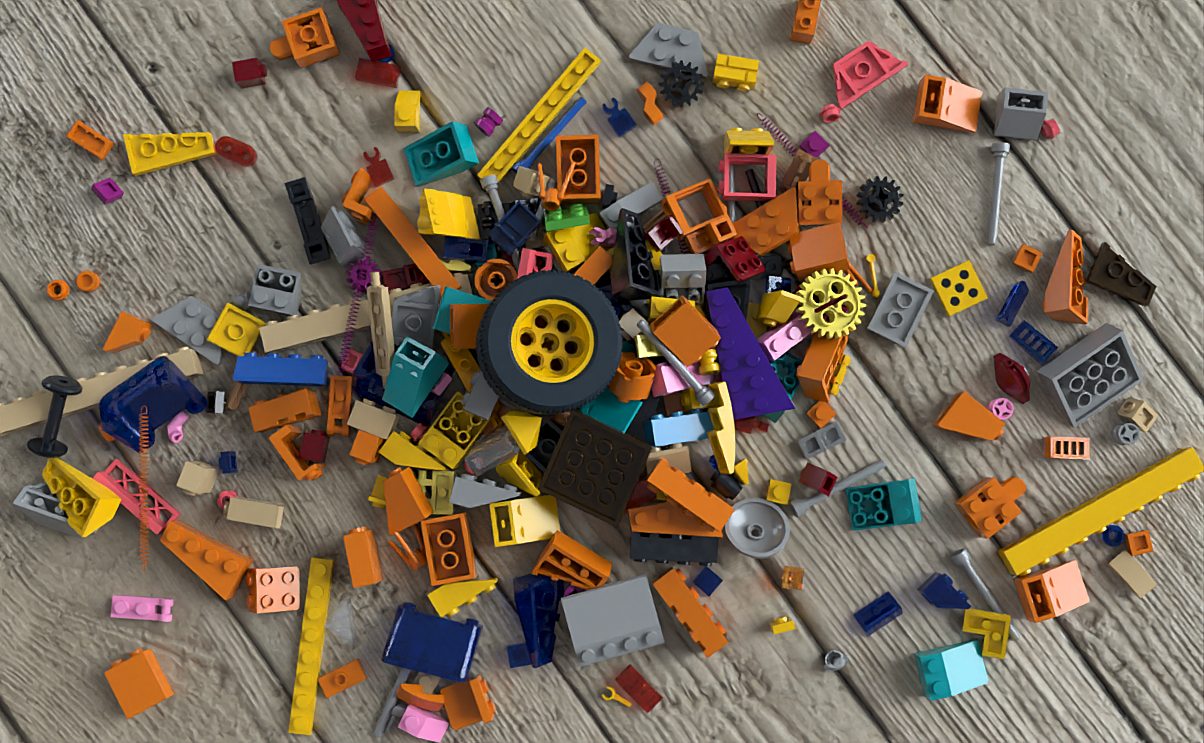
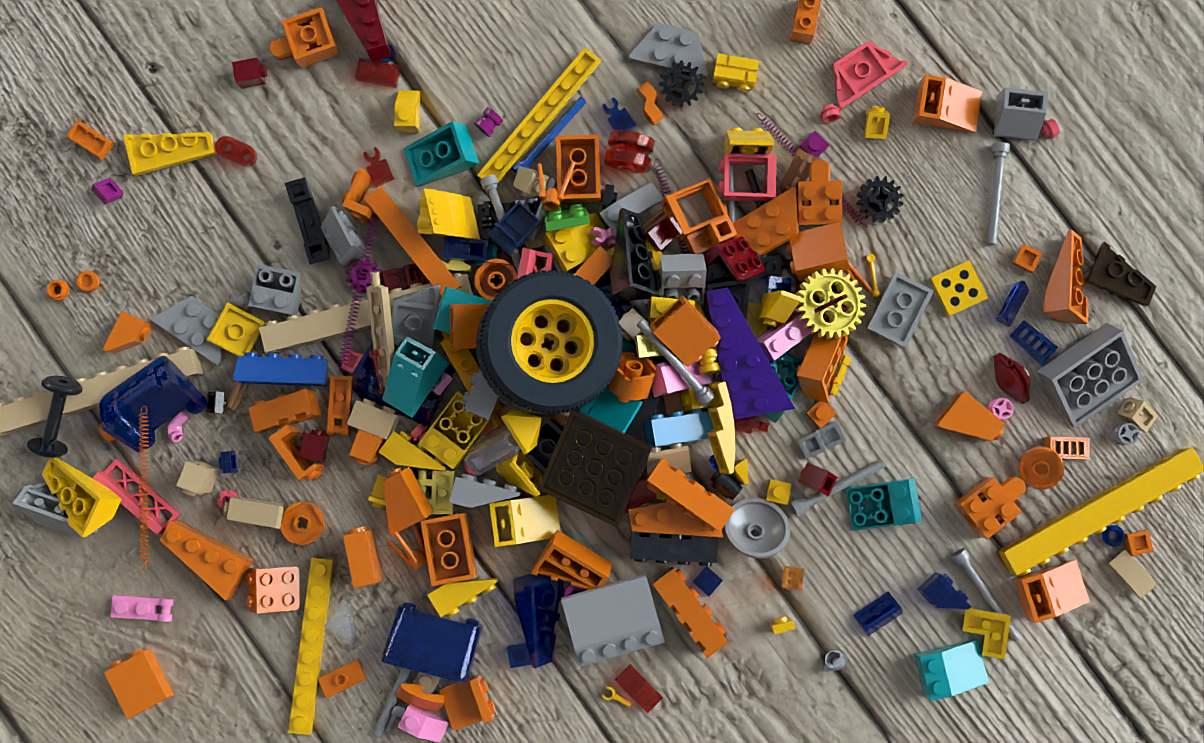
none -> orange plate [280,502,326,545]
none -> clear red hinge [369,349,385,394]
none -> clear red wheel [604,130,655,174]
none -> yellow bracket [864,106,890,139]
none -> orange tile [1019,447,1064,490]

